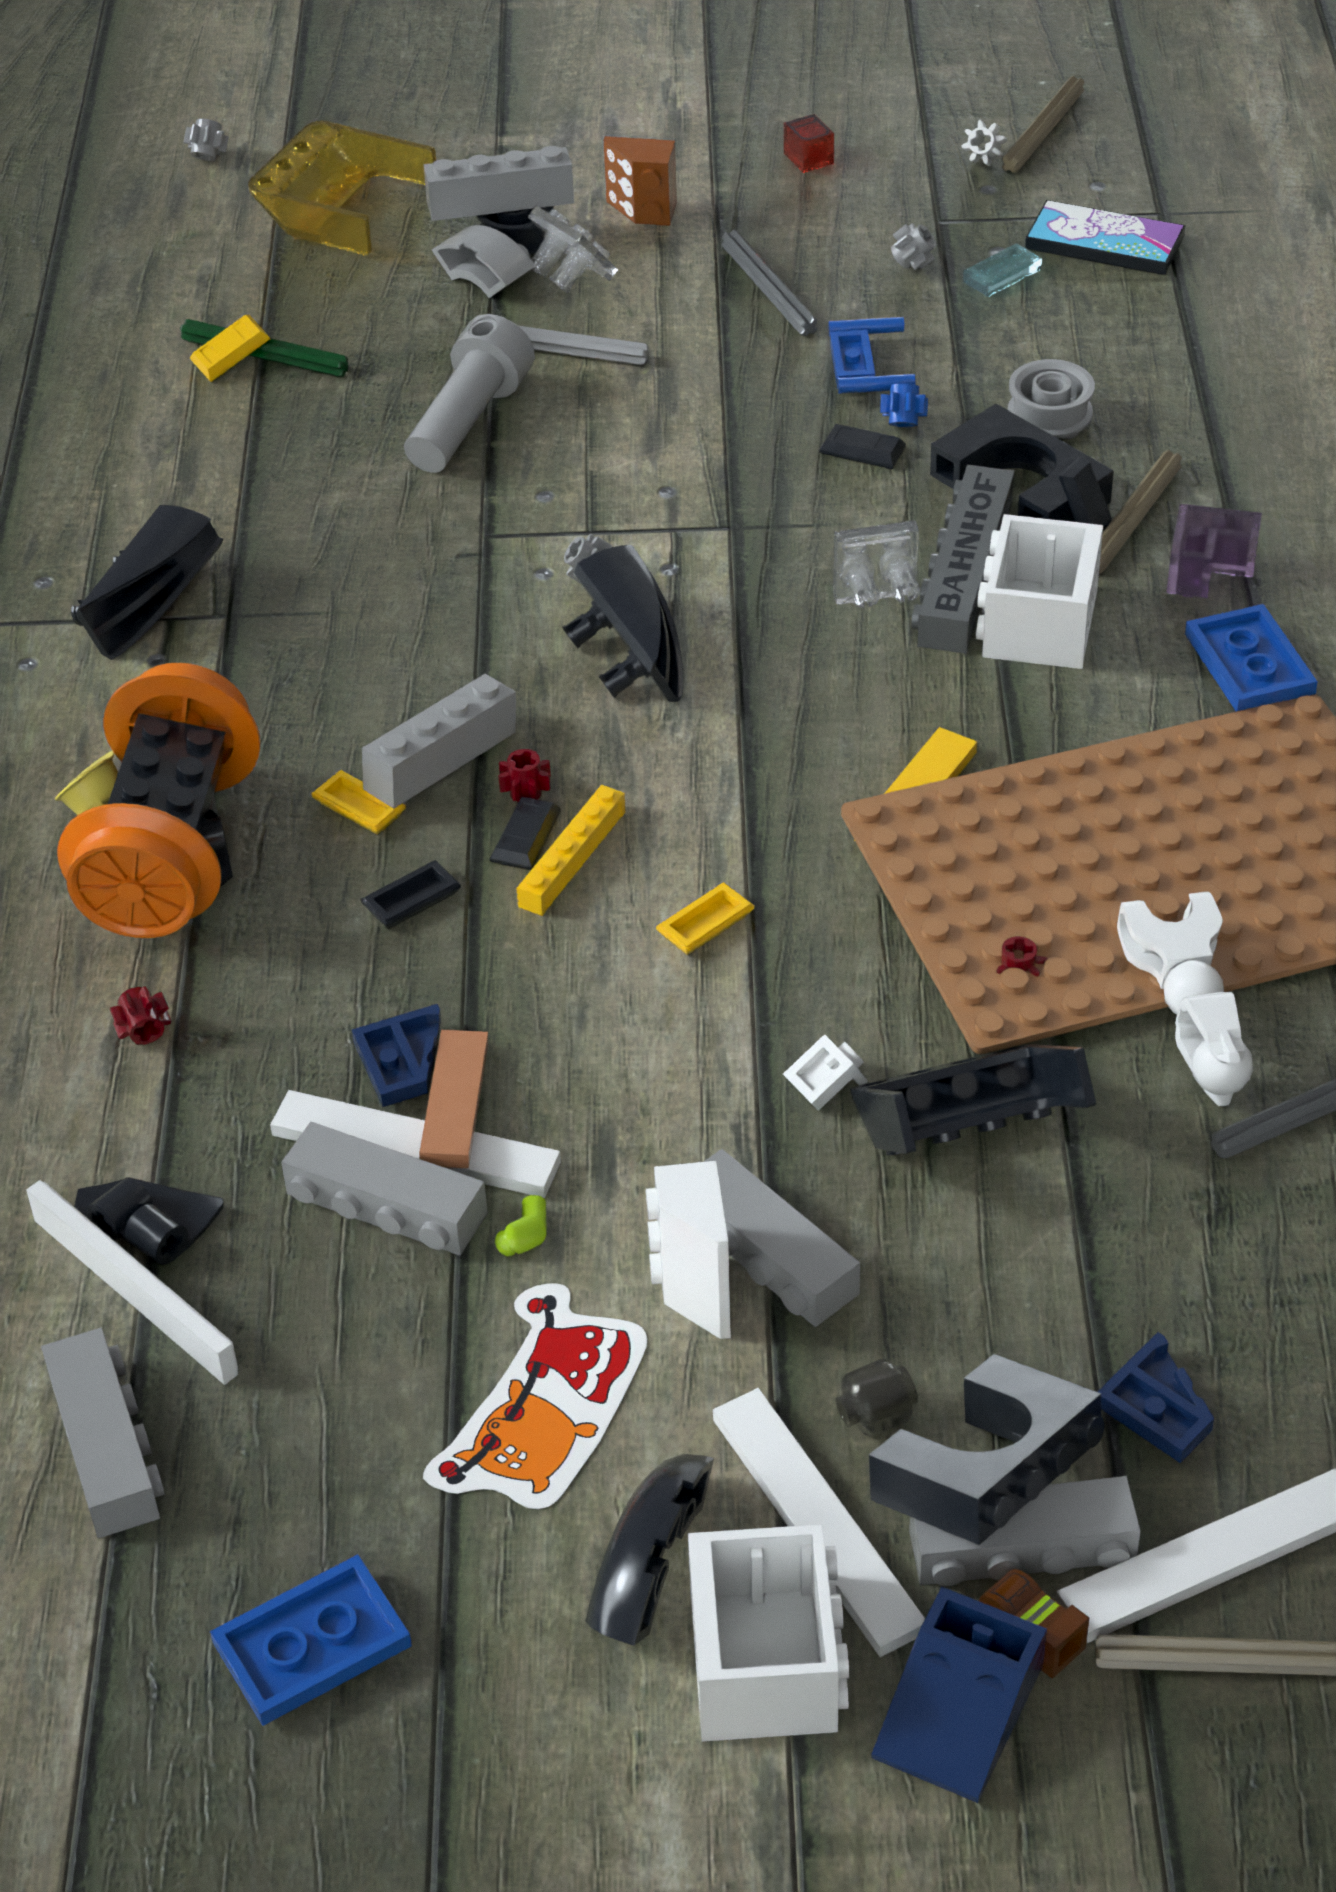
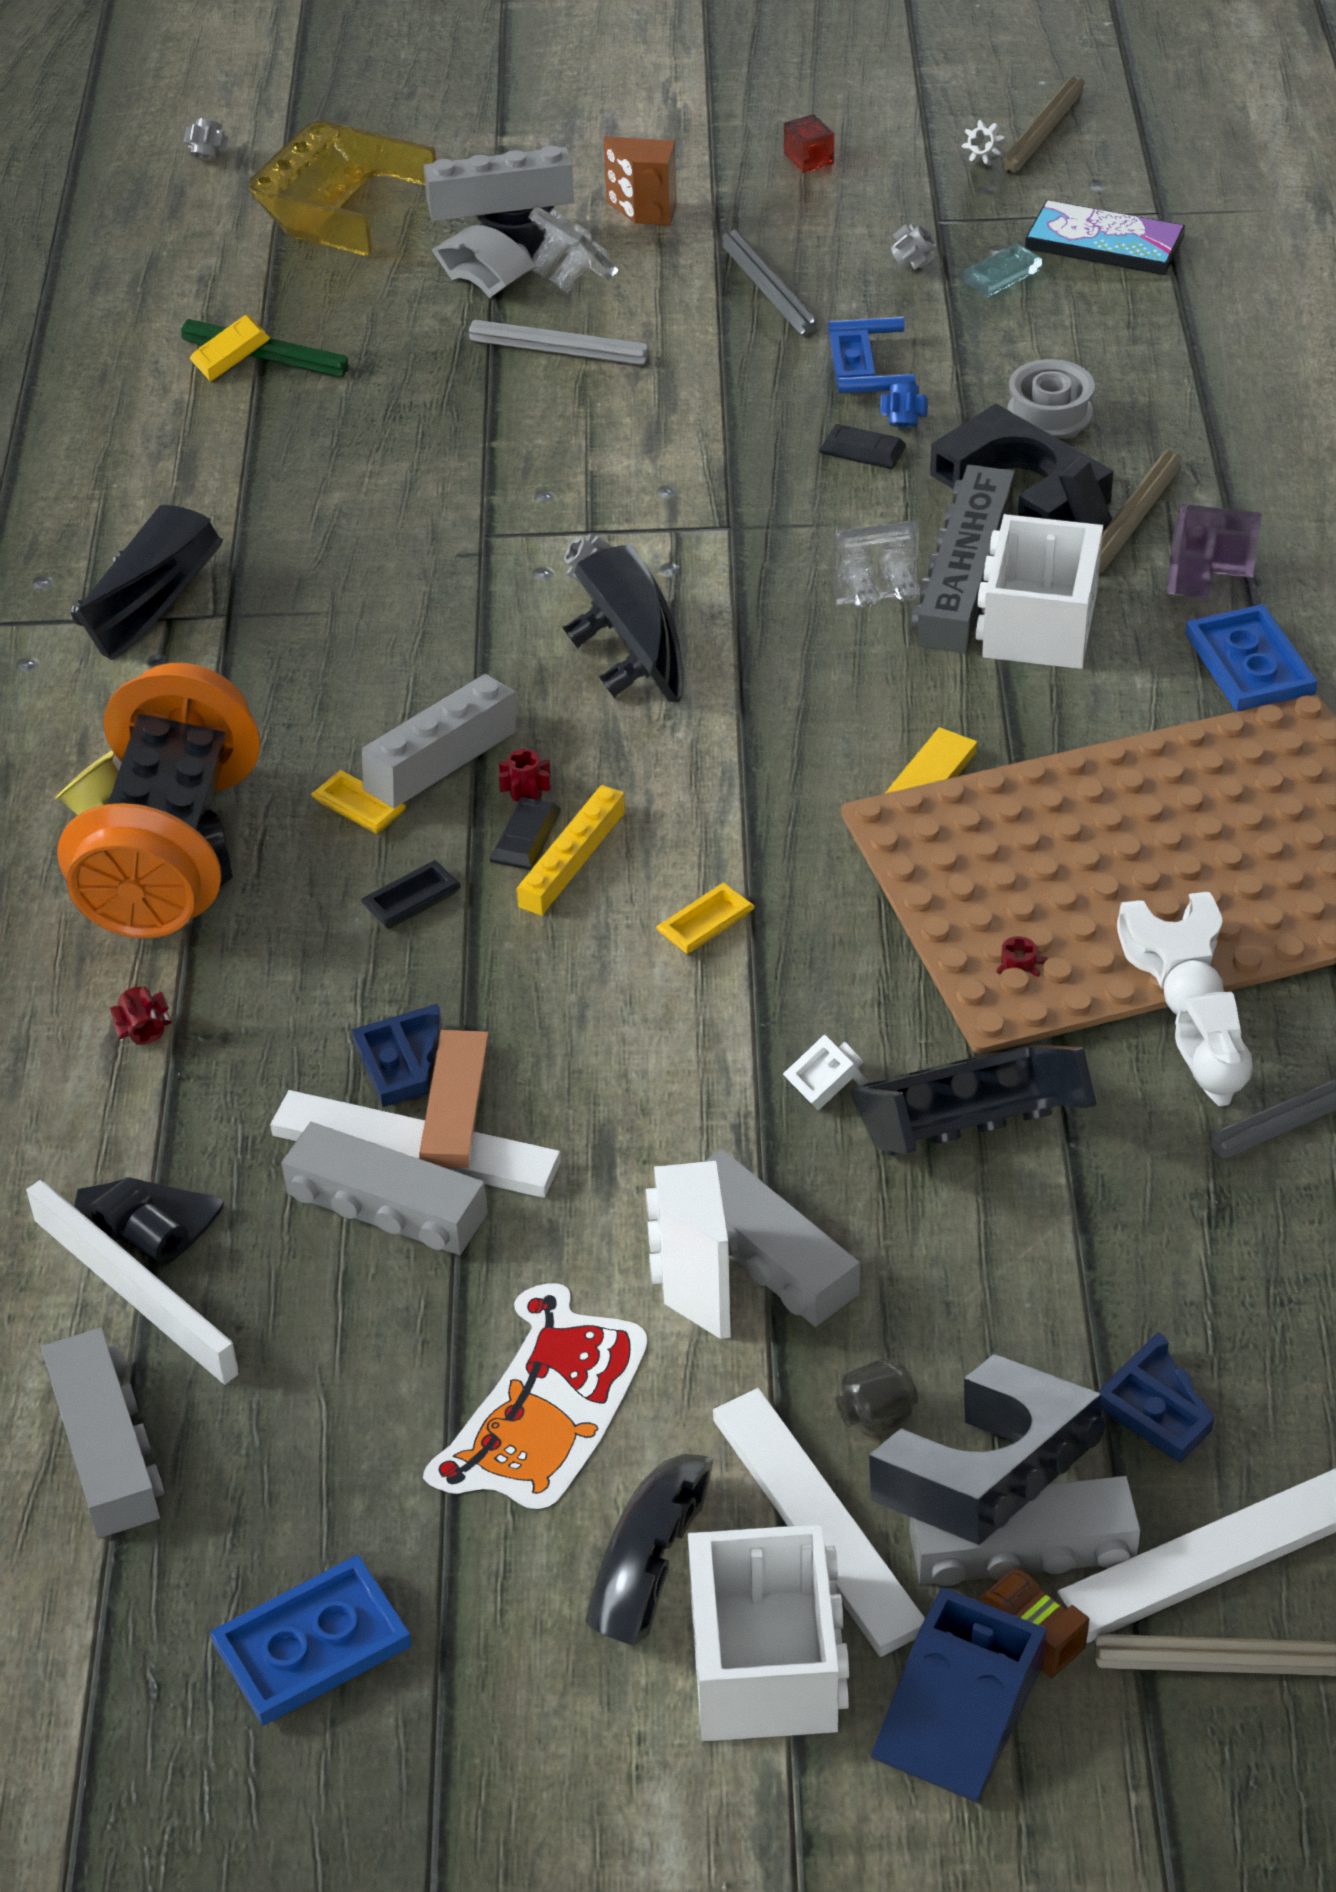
light grey piece [404,314,535,473] -> none
lime arm [495,1195,547,1256] -> none

